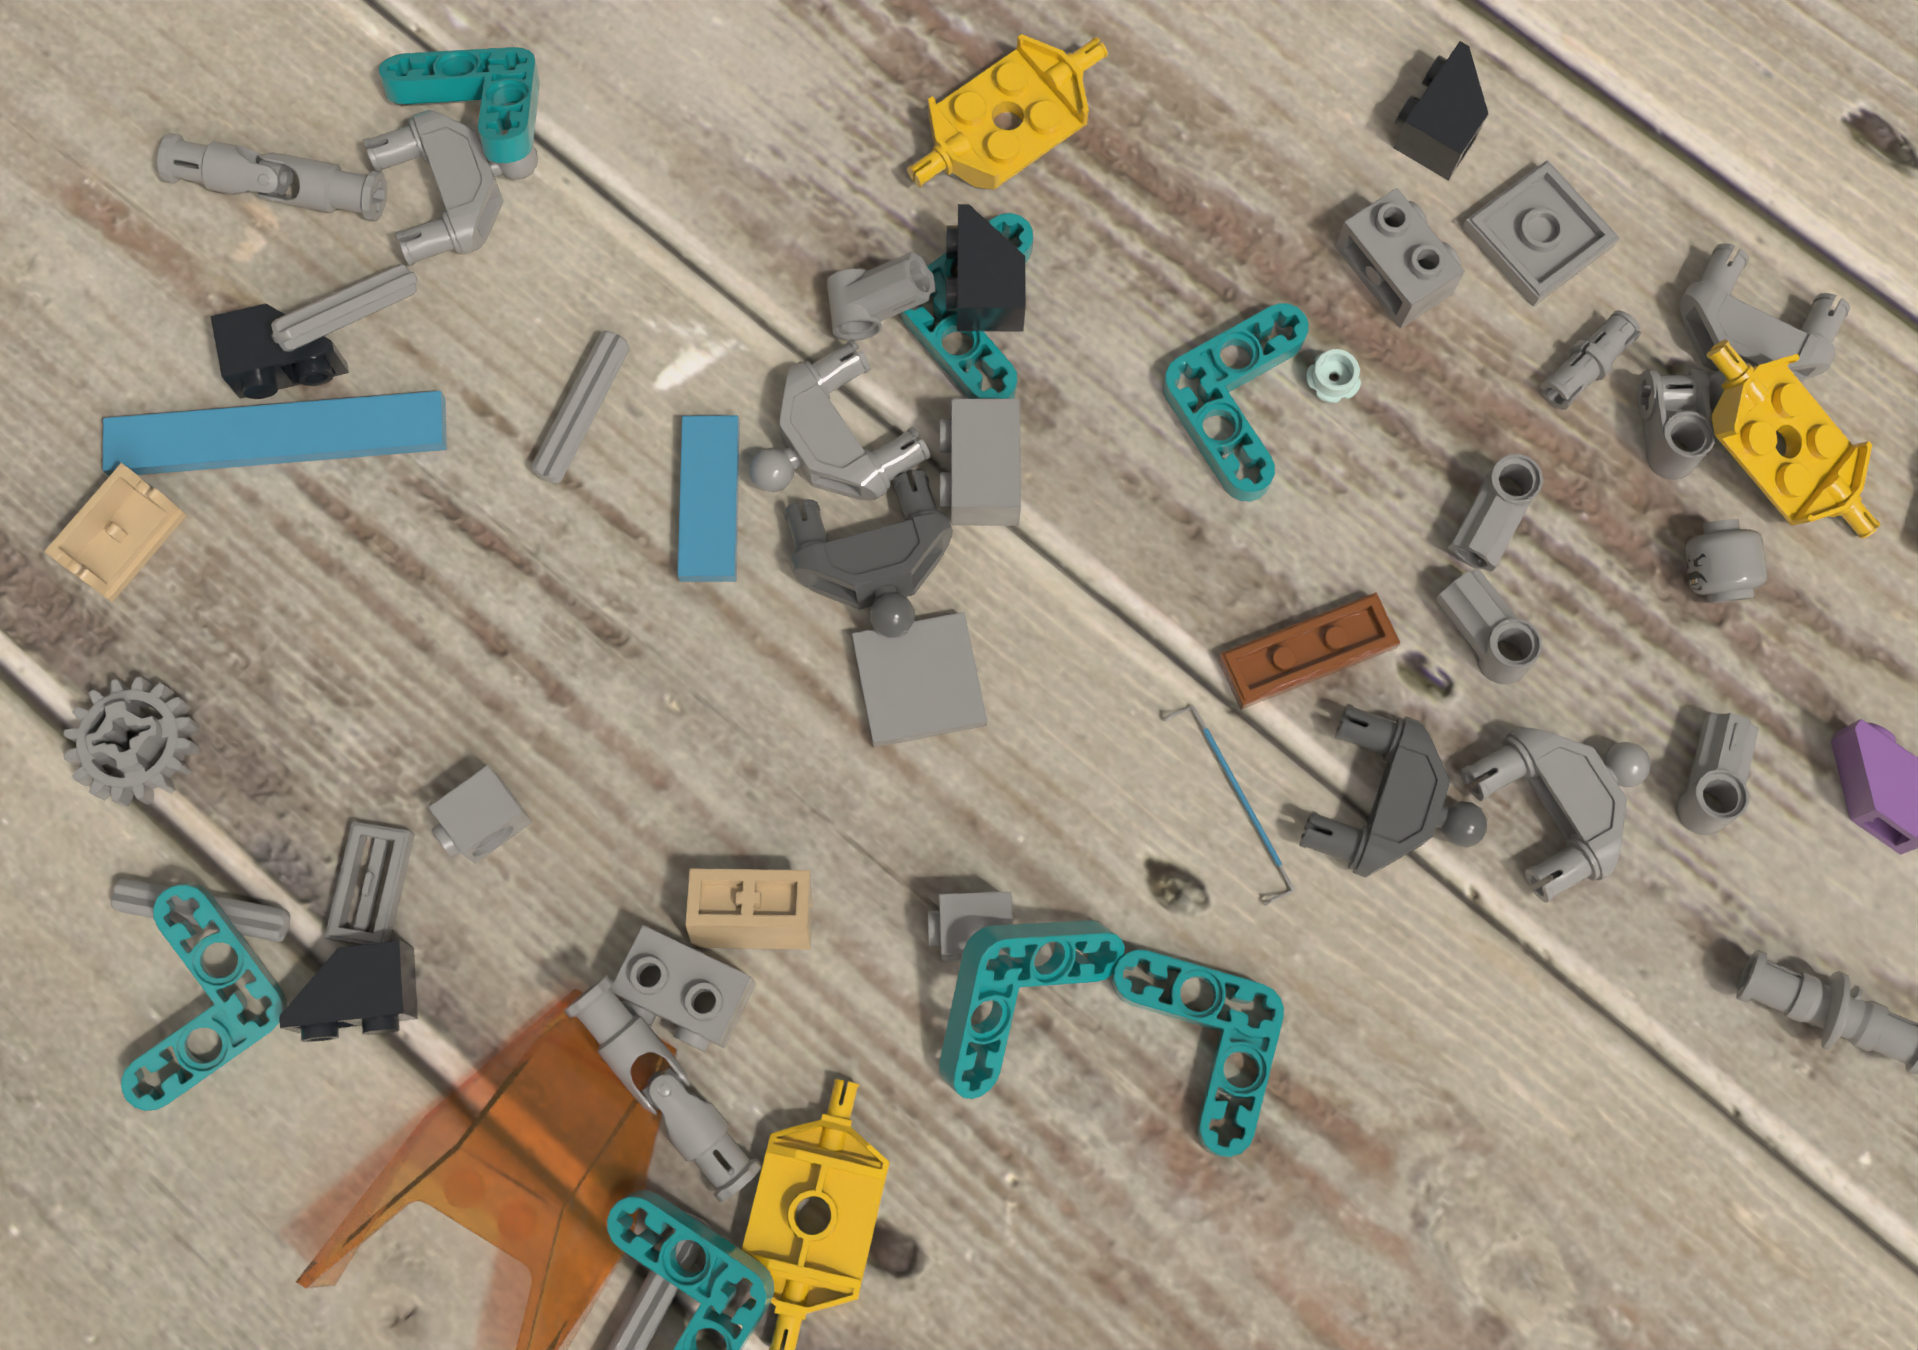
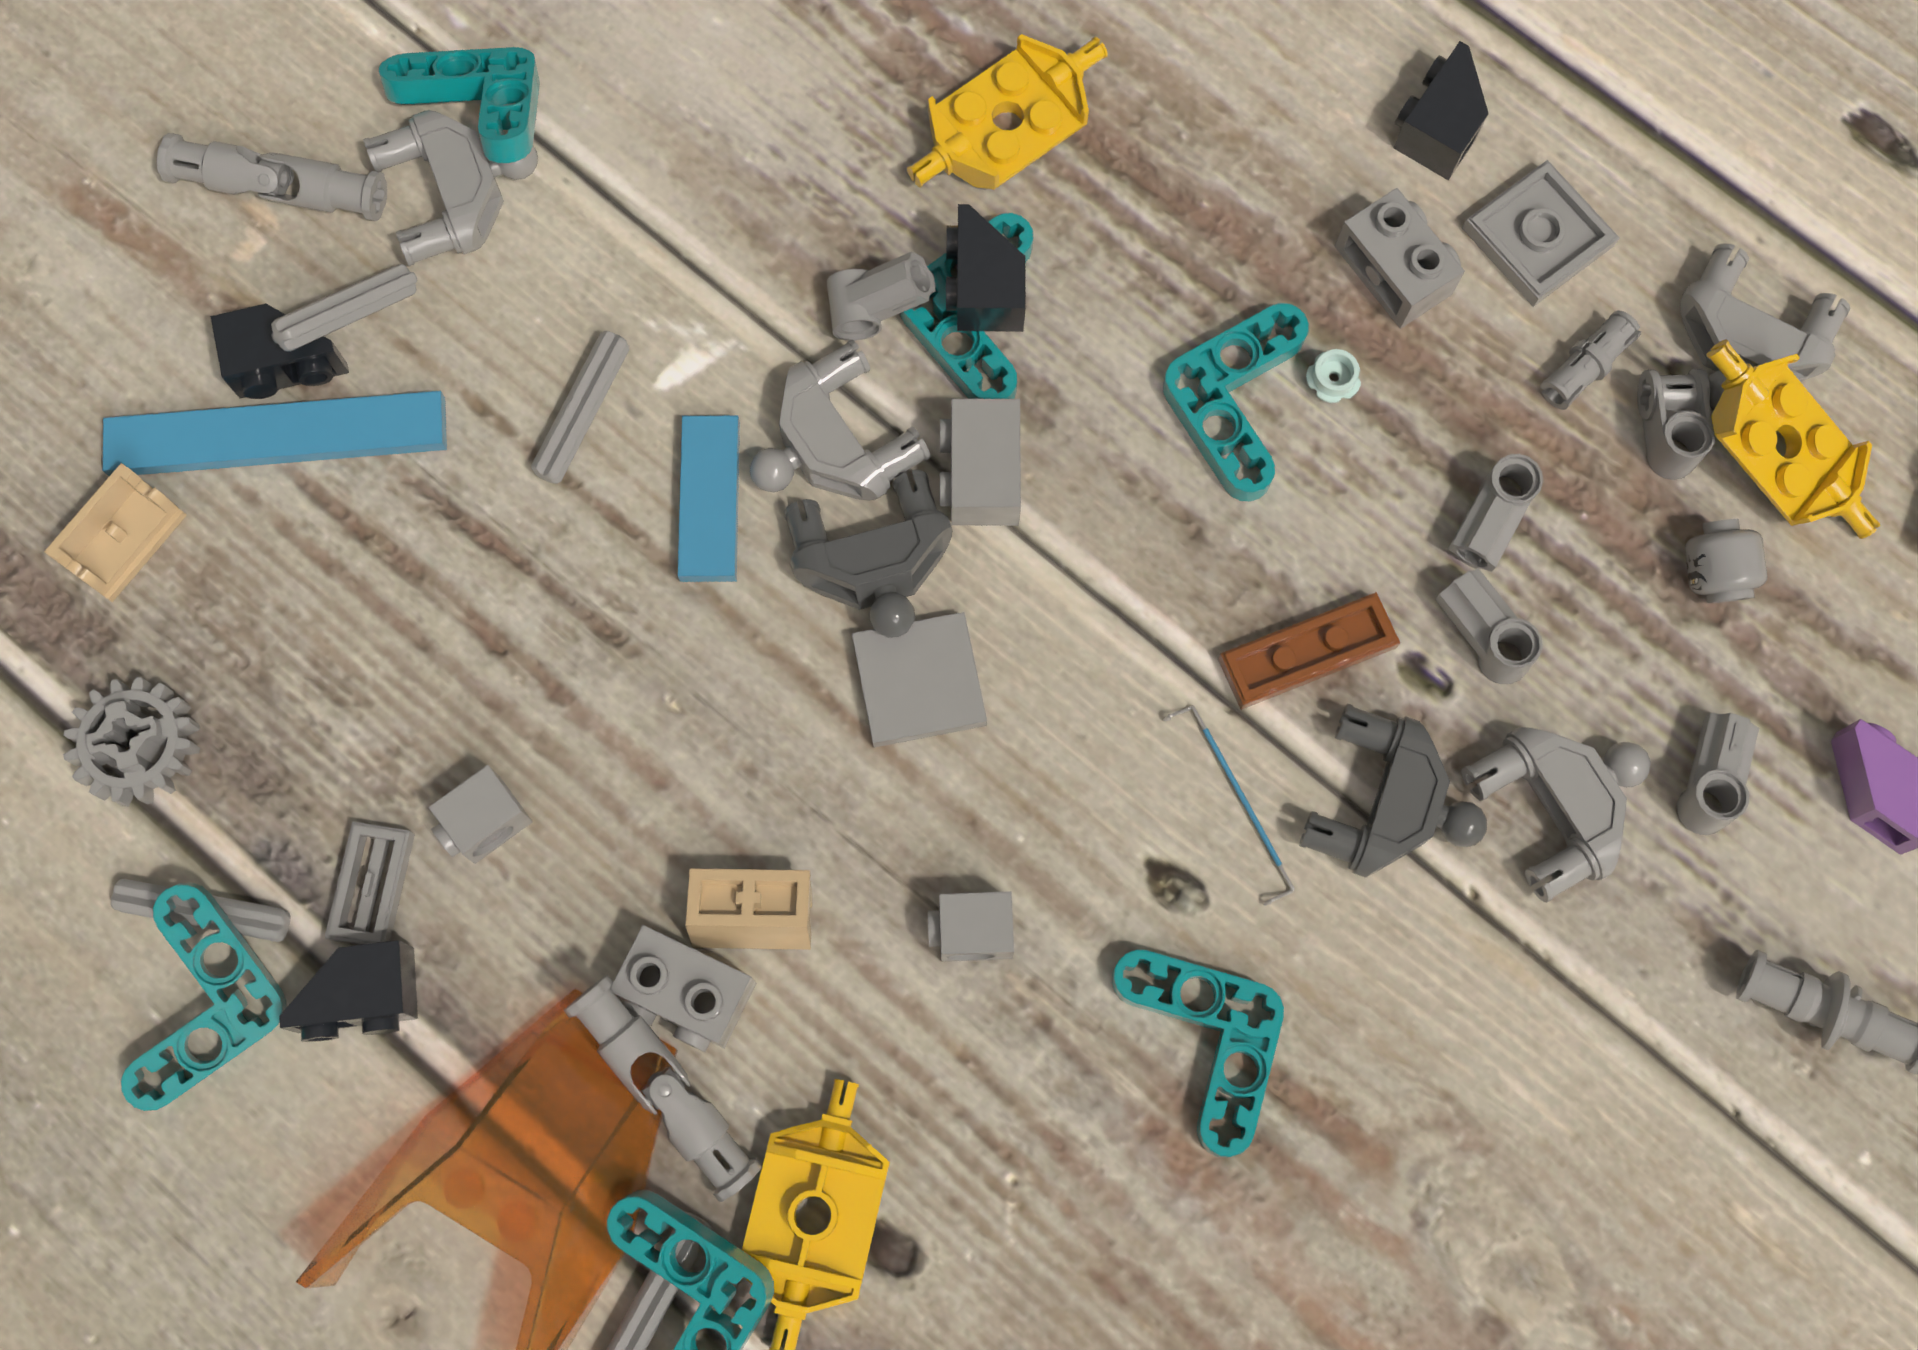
teal beam [939,920,1125,1099] -> none

